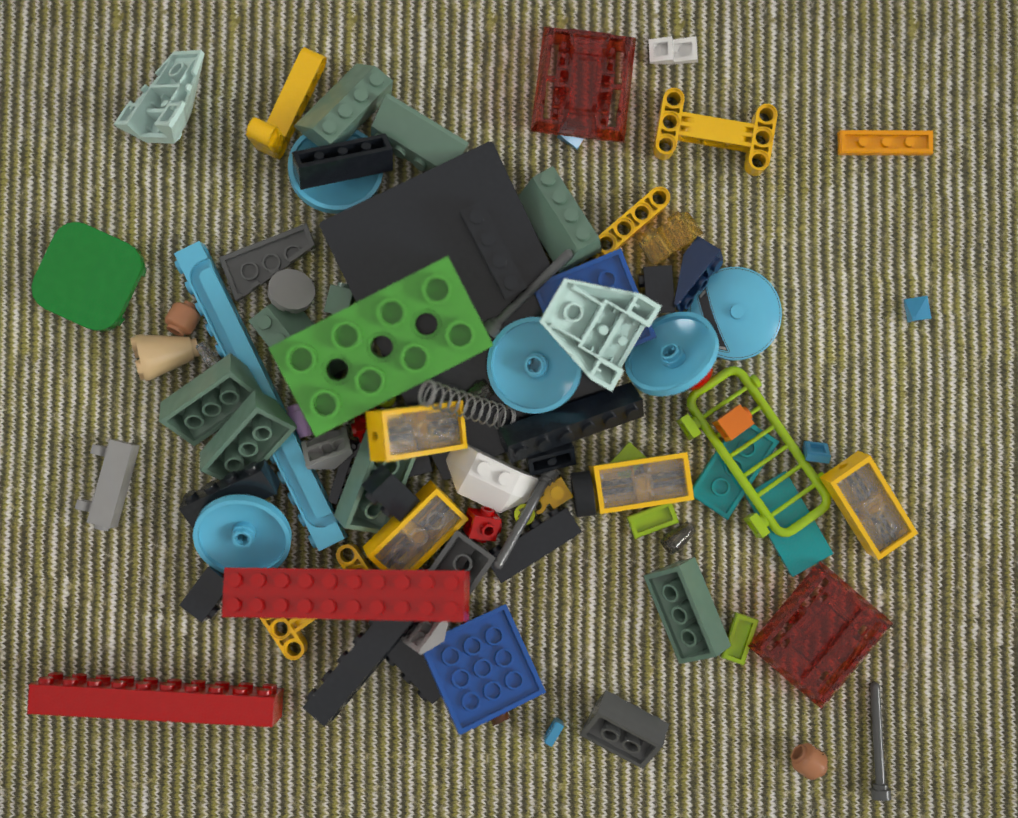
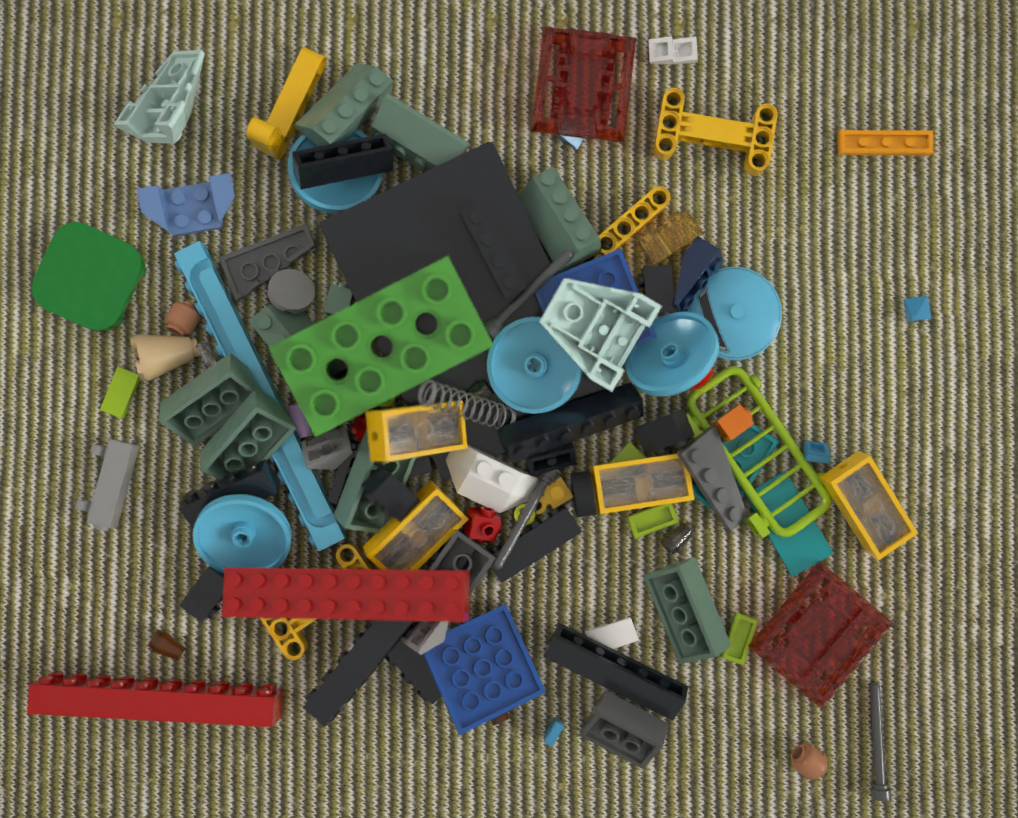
none -> lime tile [100,366,140,419]
none -> medium blue piece [137,173,235,237]
none -> reddish brown cone [148,629,186,661]
none -> black brick [543,623,688,721]
none -> white slope [585,617,639,649]
none -> black brick [634,409,695,455]
none -> dark grey wing [677,425,748,531]

